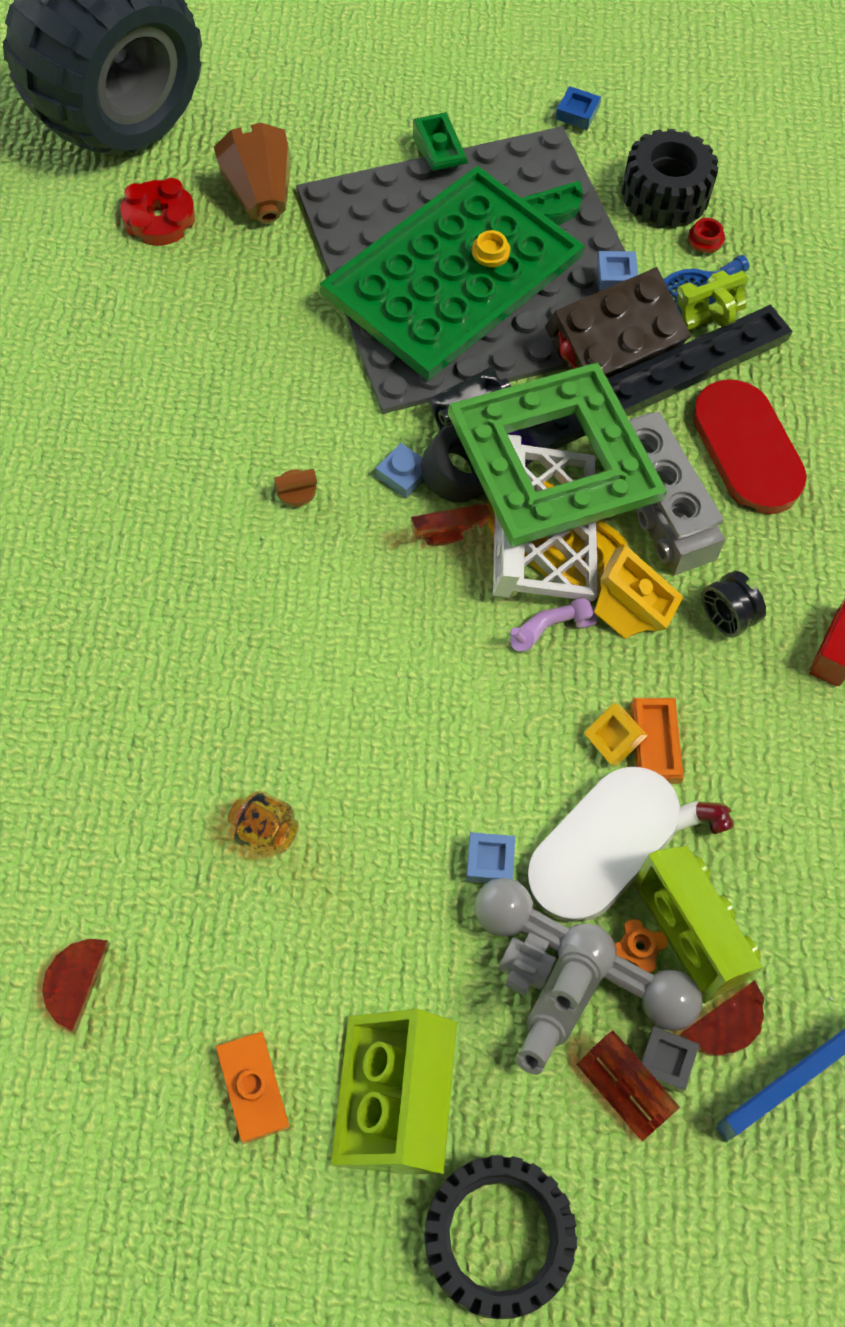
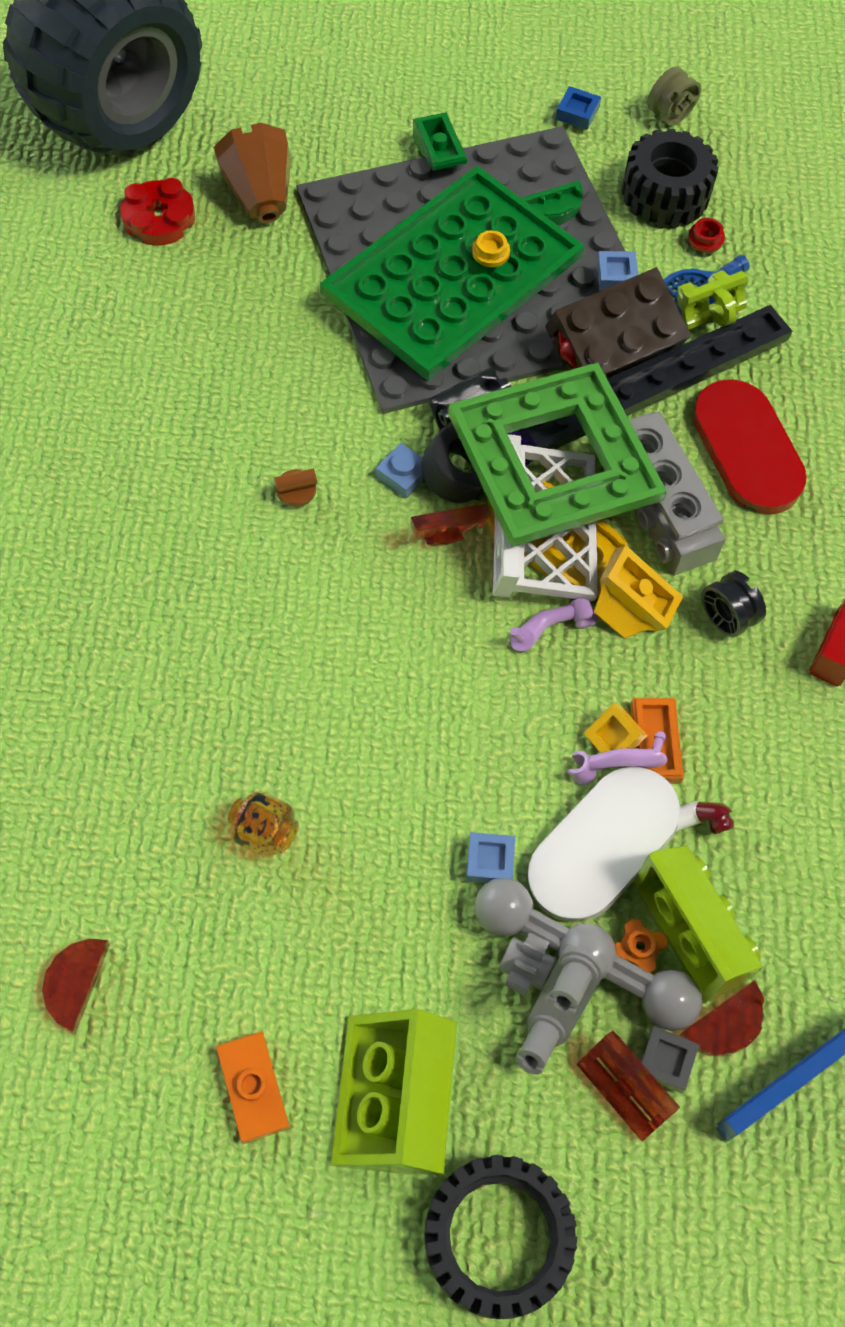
none -> lavender piece [567,731,668,785]
none -> olive wheel [647,66,702,126]

